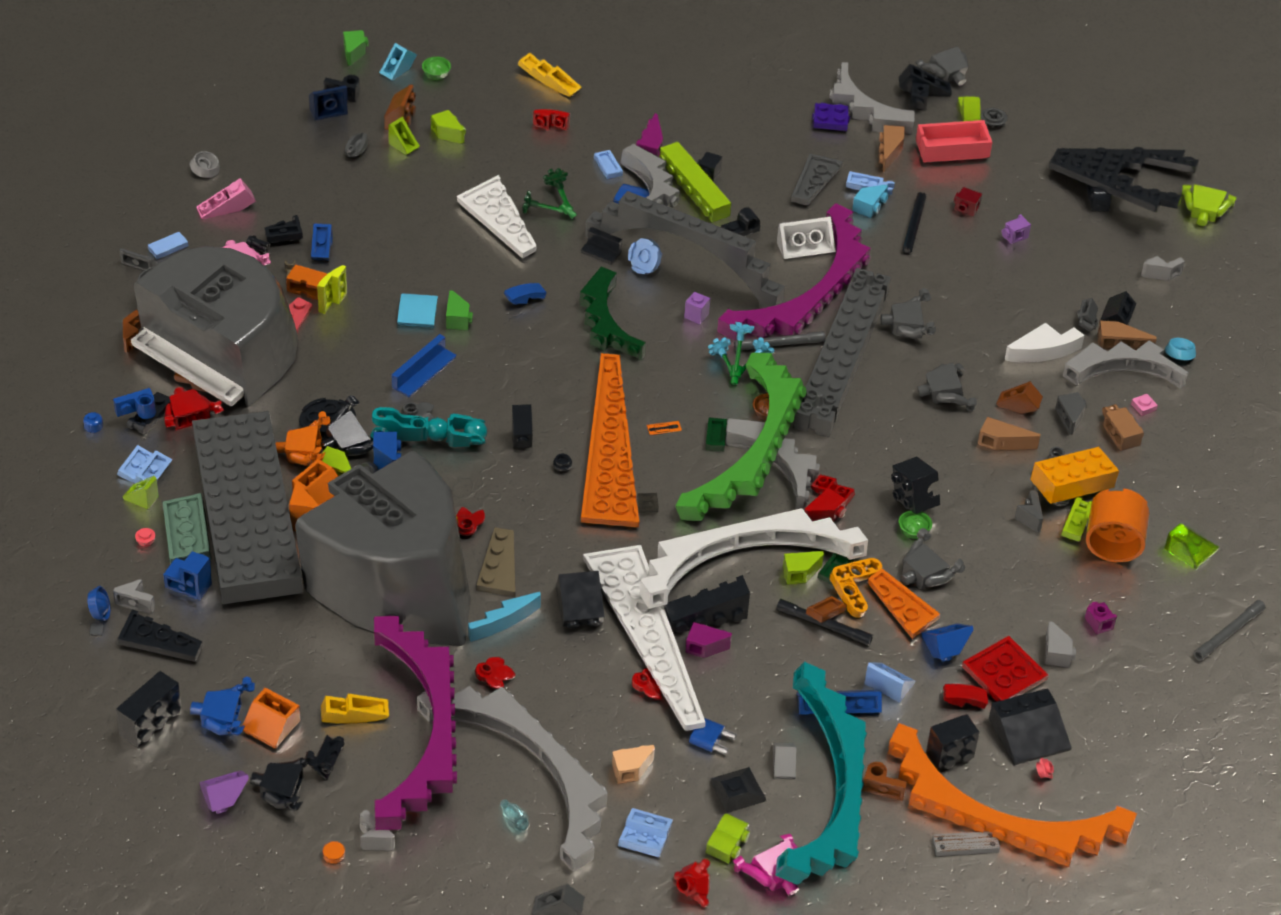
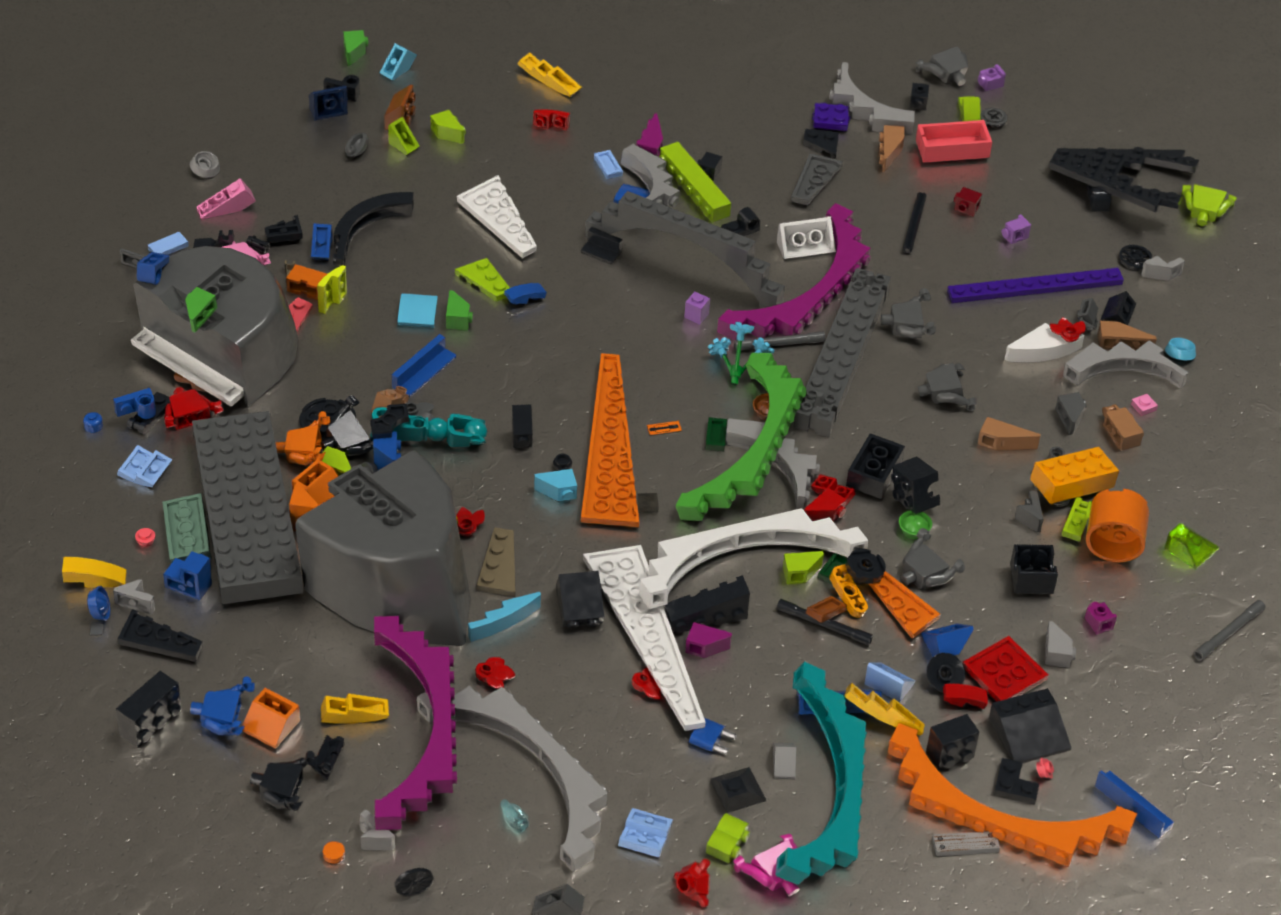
lime slope [122,475,159,509] -> none
dark orange slope [123,310,141,353] -> none
medium lavender slope [199,770,249,813] -> none
bright green hat [422,57,451,80] -> none
dark green plant [522,168,577,219] -> none
dark green arch [579,266,646,360] -> none
light nougat slope [612,745,655,784] -> none
light blue tile [628,238,662,274] -> none
light blue plate [846,171,895,195] -> none
medium azure slope [852,185,889,218] -> none
dark orange plate [862,761,907,801] -> none
black slope [899,64,952,97] -> none
dark orange slope [996,381,1043,414] -> none
none -> yellow slope [62,557,127,588]
none -> blue plate [137,252,170,285]
none -> bright green slope [185,287,217,333]
none -> black piece [193,230,235,248]
none -> black arch [333,192,414,268]
none -> black tile [370,404,409,439]
none -> medium nougat brick [371,386,409,417]
none -> black wheel [394,868,434,896]
none -> lime wing [455,258,510,302]
none -> medium azure slope [534,469,577,501]
none -> black wing [803,129,839,159]
none -> yellow slope [844,683,925,736]
none -> black brick [846,433,905,499]
none -> black plate [846,548,886,584]
none -> black dish [927,653,965,692]
none -> dark purple plate [947,268,1124,303]
none -> medium lavender brick [978,64,1006,91]
none -> black plate [994,758,1040,805]
none -> black piece [1010,544,1058,594]
none -> red plate [1050,317,1086,342]
none -> blue panel [1095,770,1174,838]
none -> black wheel [1119,245,1152,271]

